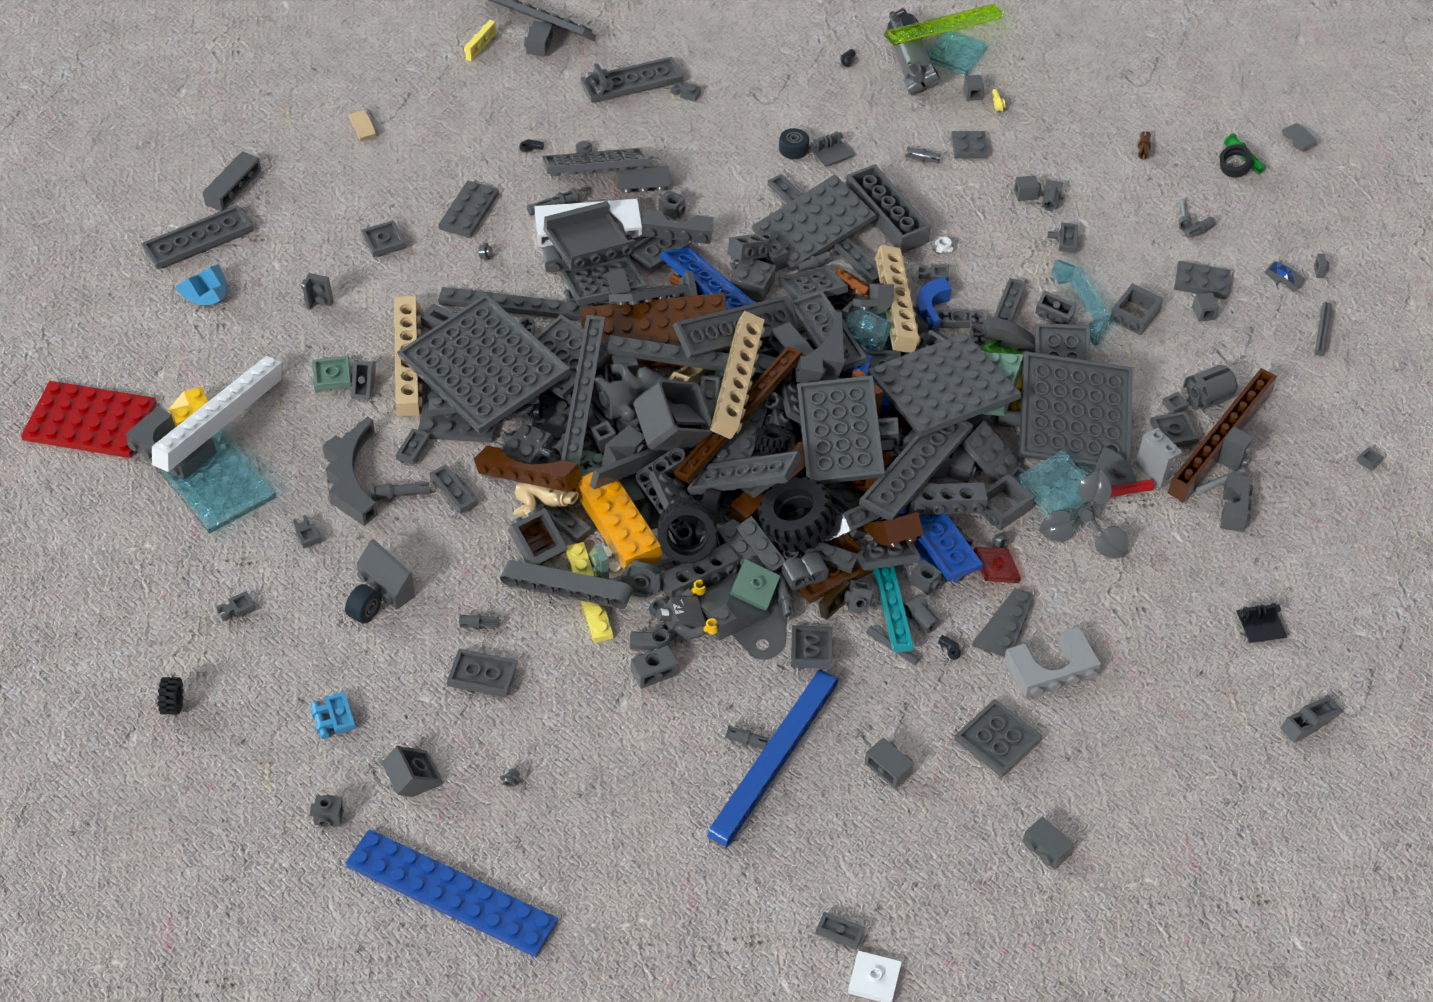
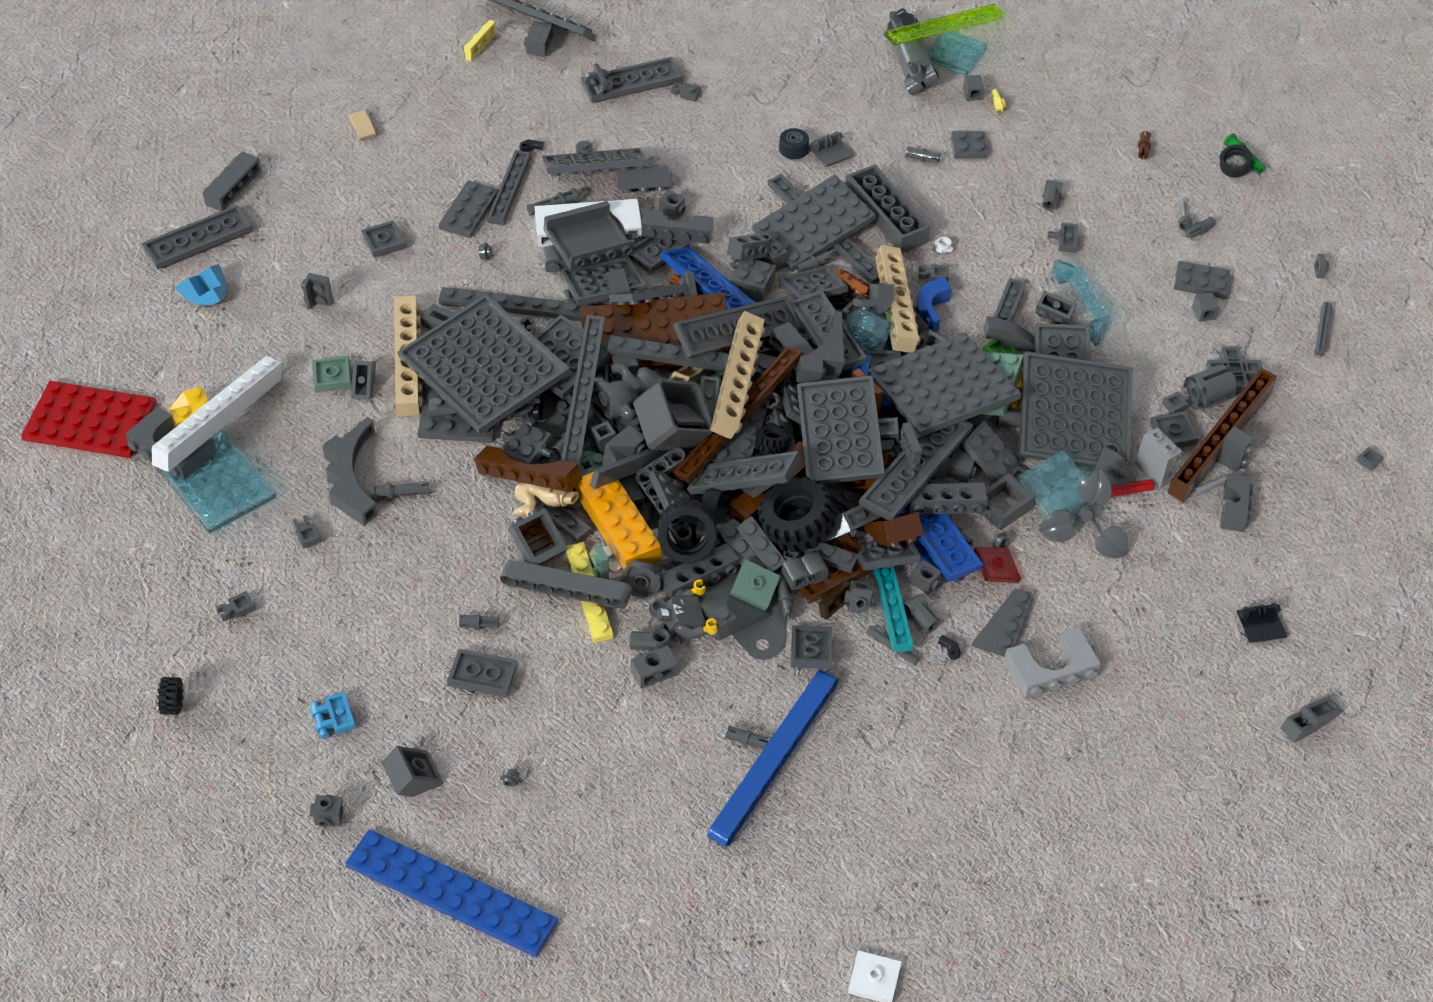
black wheel [345,584,382,624] -> none
dark grey slope [357,539,415,610] -> none
dark grey plate [396,428,430,465] -> none
dark grey plate [430,464,477,514] -> none
dark grey plate [816,912,865,950] -> none
black arm [840,49,856,67] -> none
dark grey brick [865,737,914,789] -> none
dark grey beam [936,310,988,350] -> none
dark grey plate [954,699,1043,777] -> none
dark grey brick [1014,176,1041,201] -> none
dark grey brick [1023,816,1075,870] -> none
dark grey window [1110,283,1163,335] -> none
dark grey slope [1264,261,1305,292] -> none
dark grey slope [1282,123,1317,151] -> none
none -> dark grey tile [487,150,531,225]
none -> dark grey plate [900,422,923,470]
none -> dark grey plate [1206,347,1263,392]

